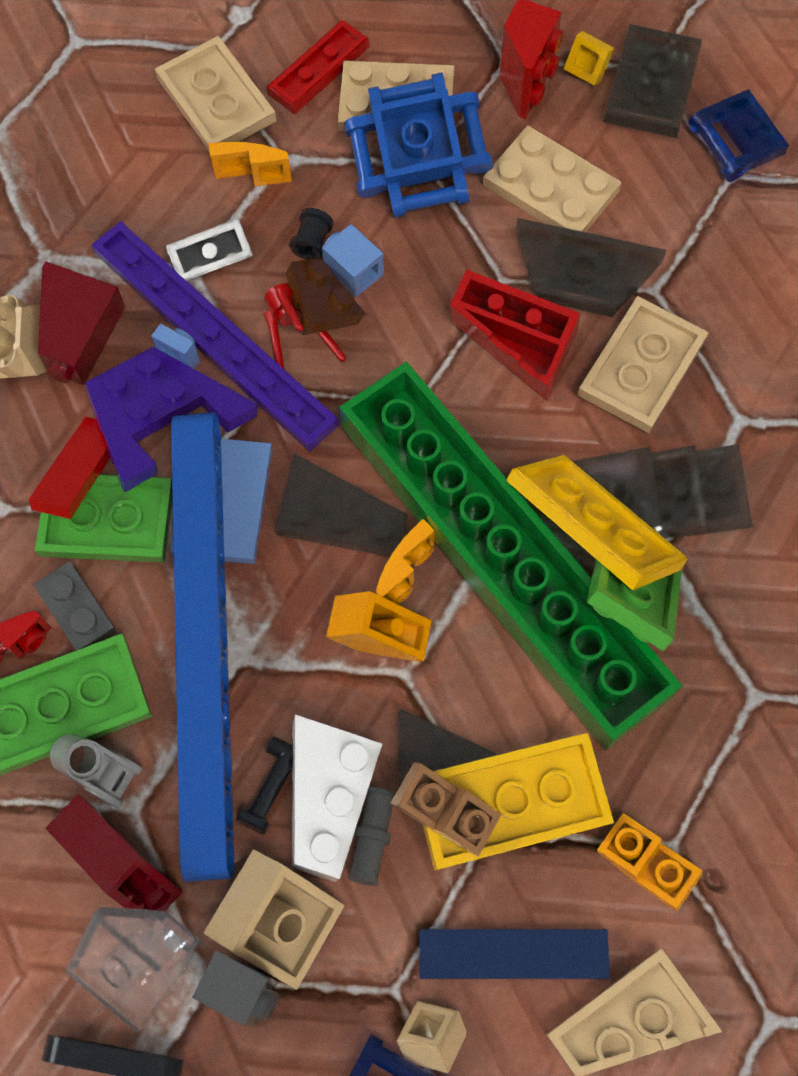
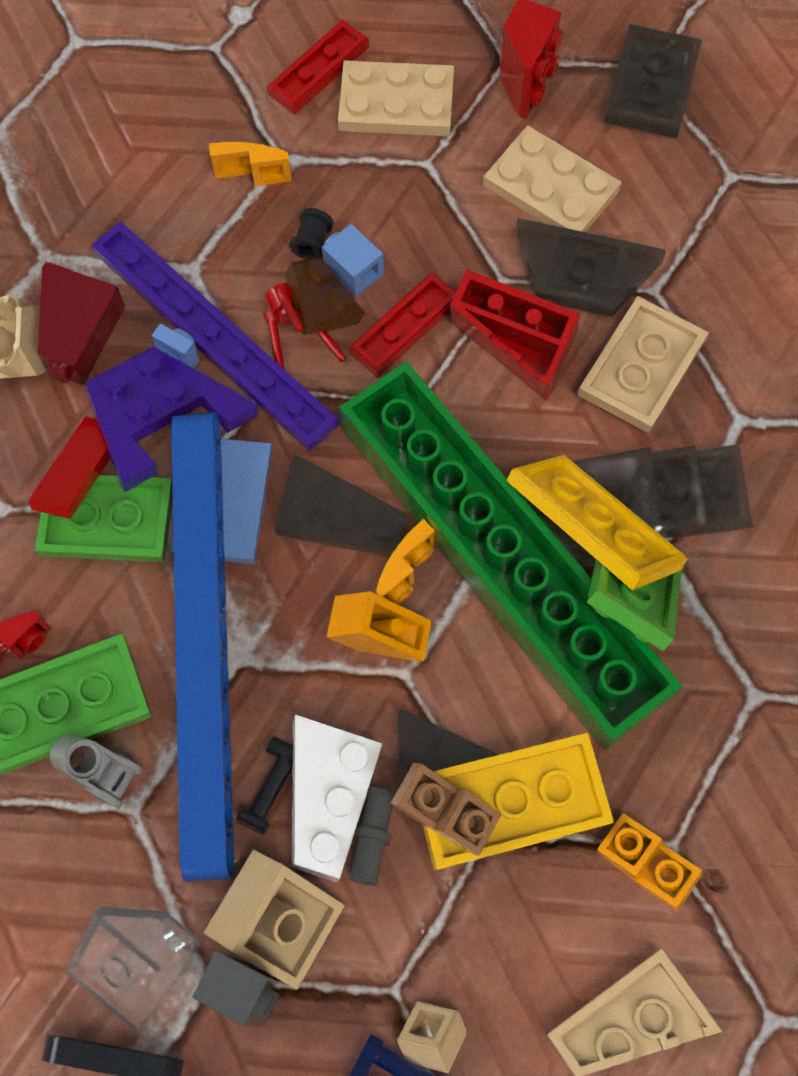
dark grey plate [33,561,117,650] -> none
dark red slope [45,794,183,927] -> none
tan plate [154,36,277,152] -> none
slope [165,218,253,281] -> none
blue brick [344,72,494,218] -> none
dark blue tile [419,929,610,979] -> none
yellow tile [563,31,614,86] -> none
clear blue plate [688,89,789,182] -> none
none -> red tile [349,272,456,378]

